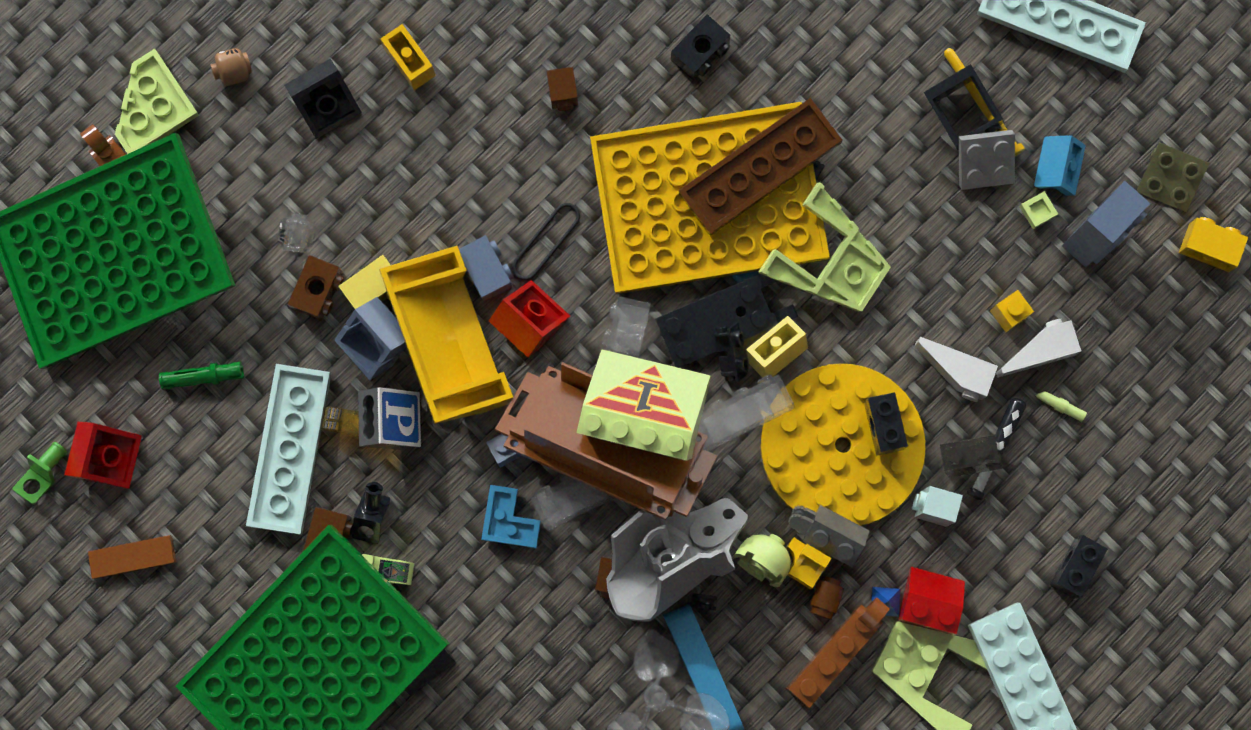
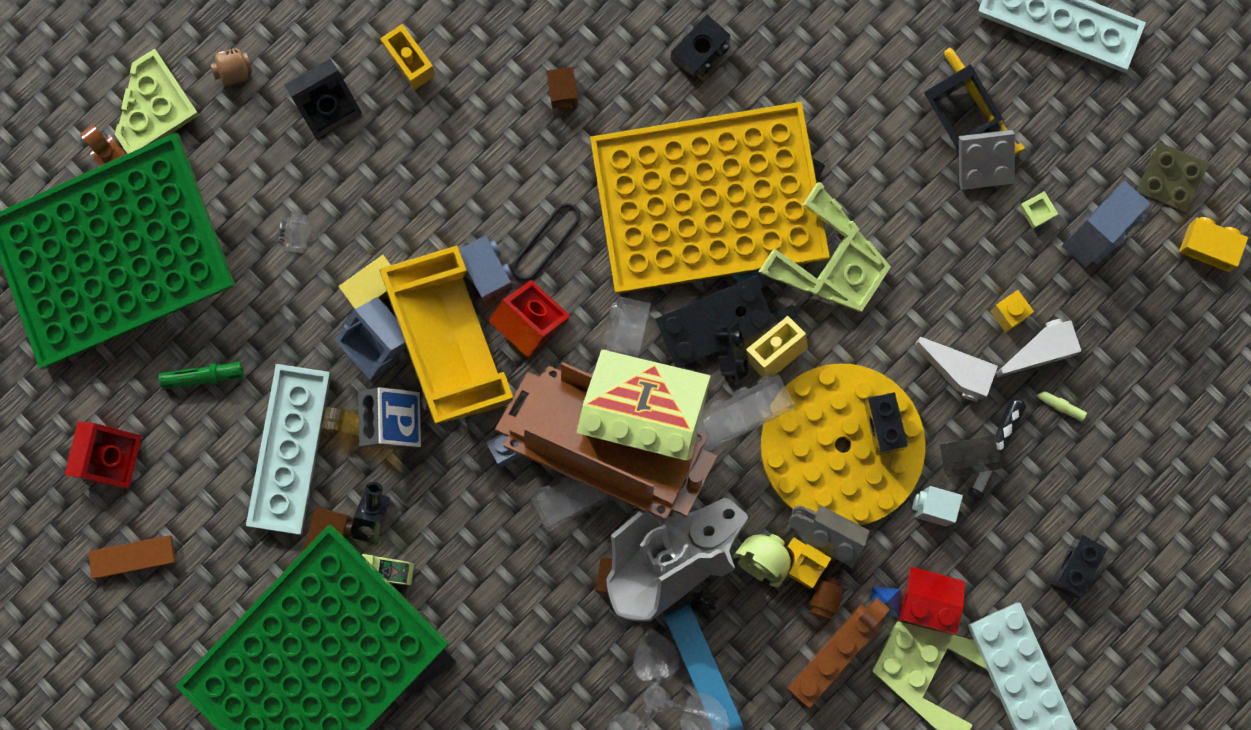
bright green bracket [13,442,67,505] -> none
reddish brown brick [288,255,344,321] -> none
dark azure plate [481,485,541,549] -> none
reddish brown plate [678,98,843,236] -> none
dark azure panel [1034,135,1086,196] -> none

